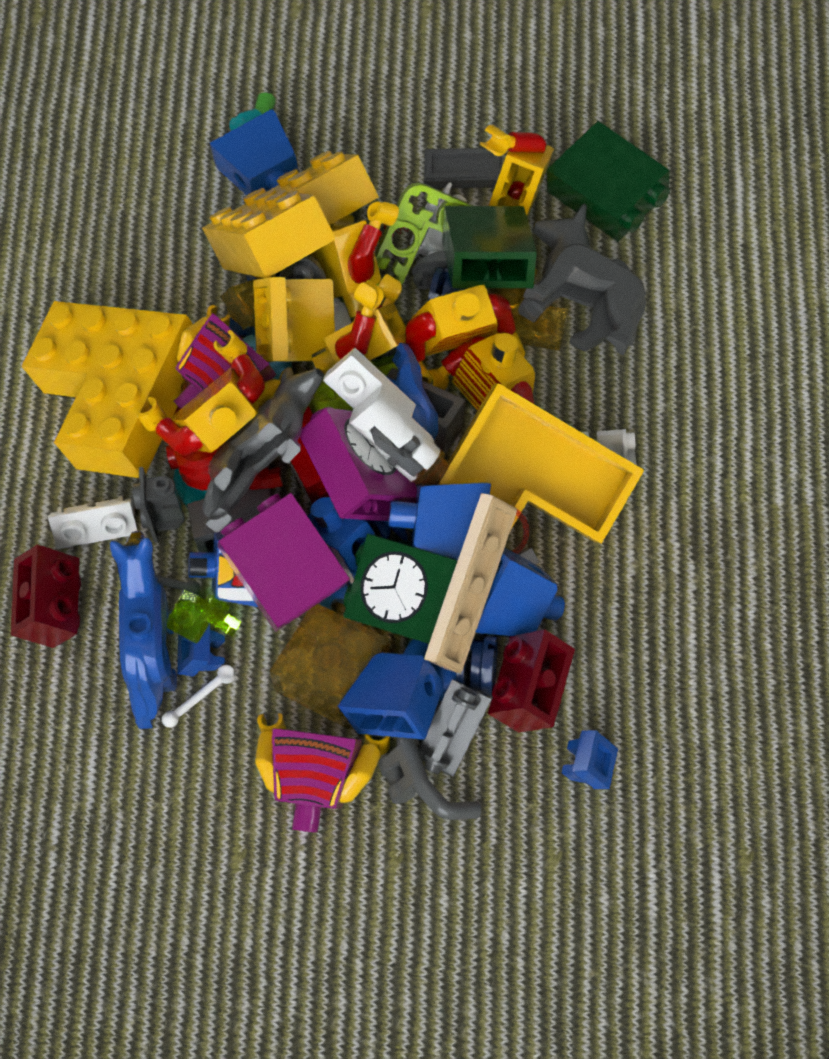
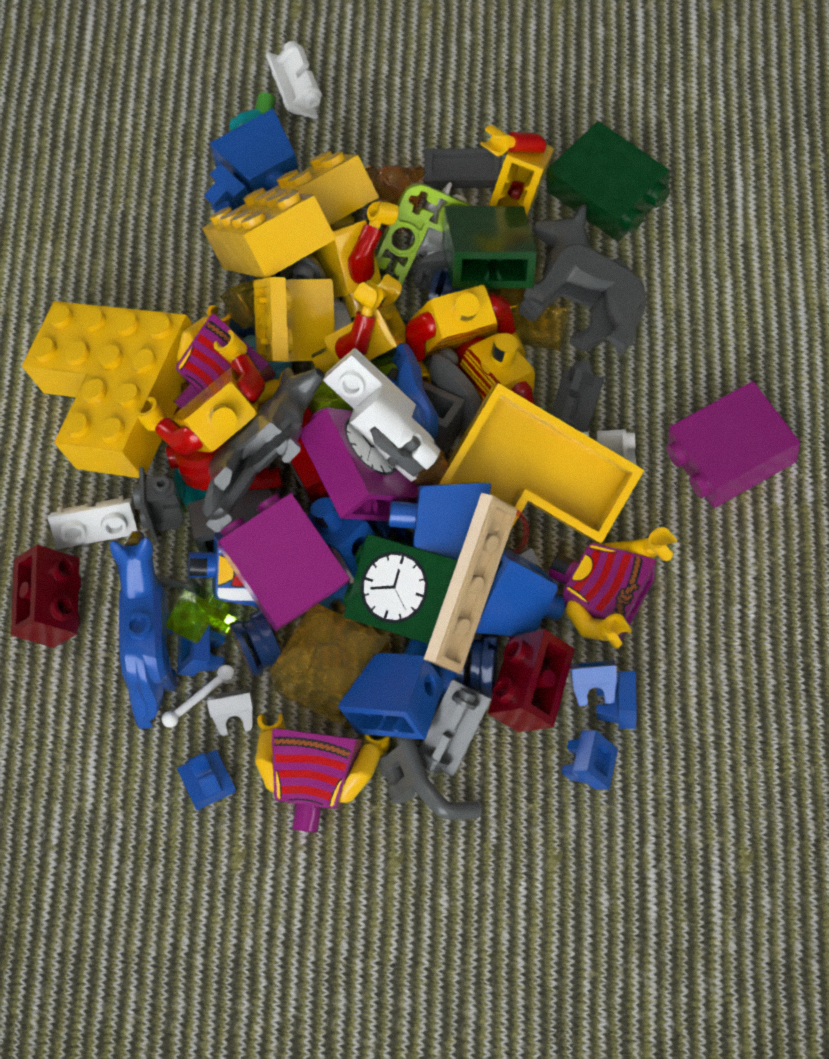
none -> blue tile [177,750,236,810]
none -> blue tile [204,164,249,212]
none -> tile [207,687,254,736]
none -> dark blue wheel [228,610,285,678]
none -> white hinge [265,41,322,119]
none -> clear orange animal [364,165,424,209]
none -> dark grey arm [428,348,482,432]
none -> torso [548,527,678,648]
none -> dark grey hinge [550,361,604,432]
none -> tile [570,660,618,706]
none -> blue tile [596,671,637,729]
none -> magenta brick [666,381,800,509]

